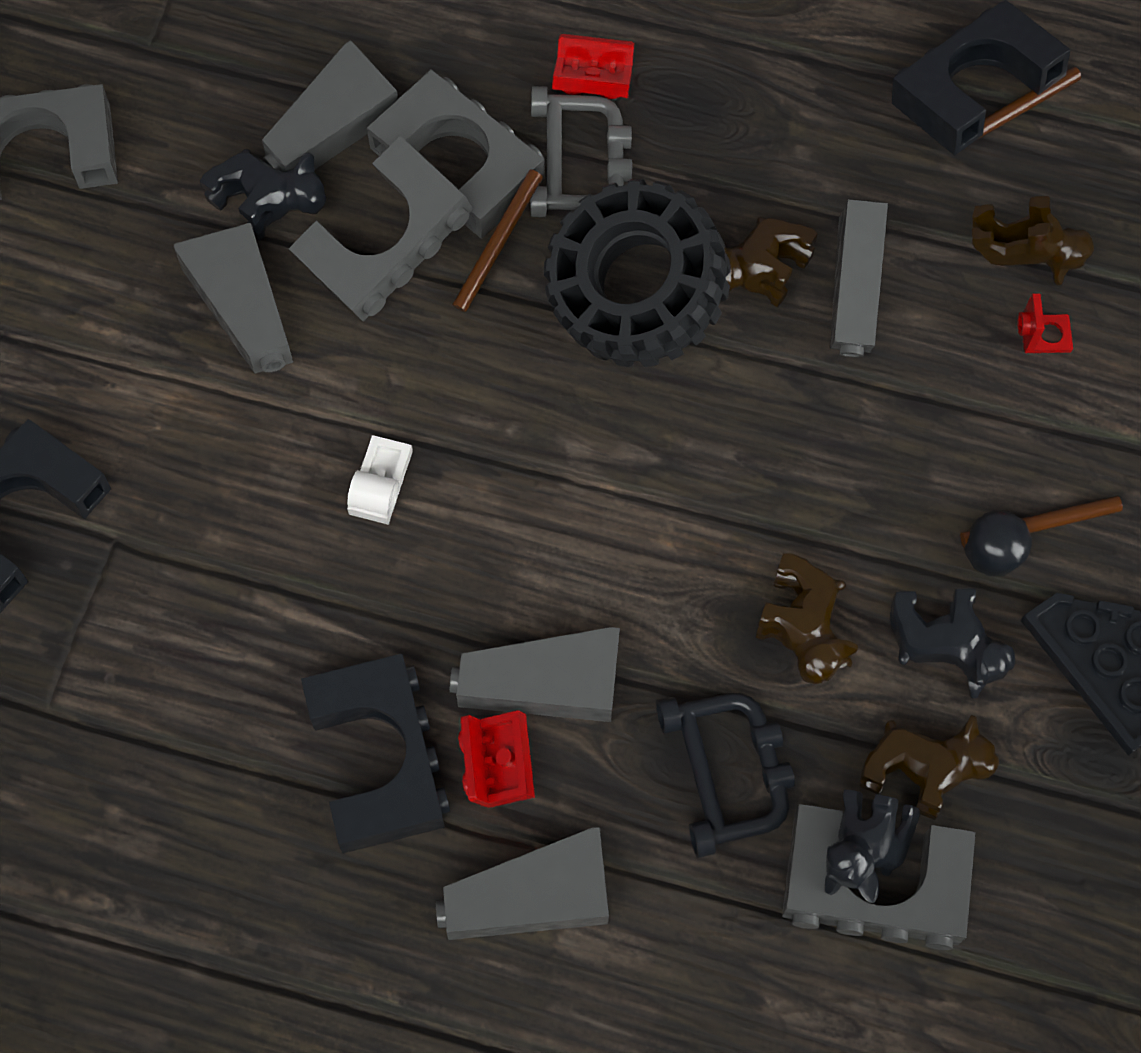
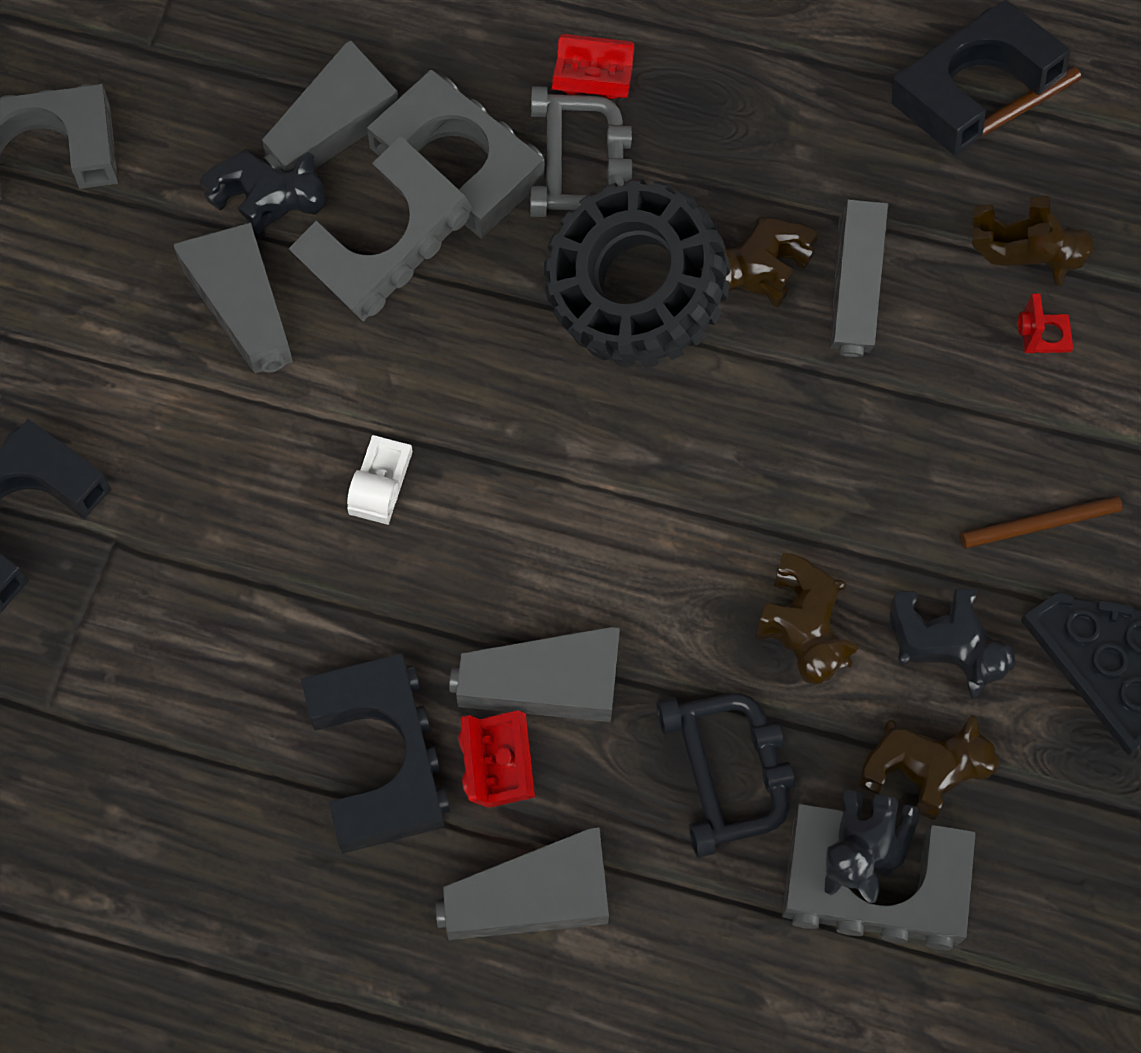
reddish brown bar [453,169,543,312] -> none
black hair [964,510,1032,577] -> none

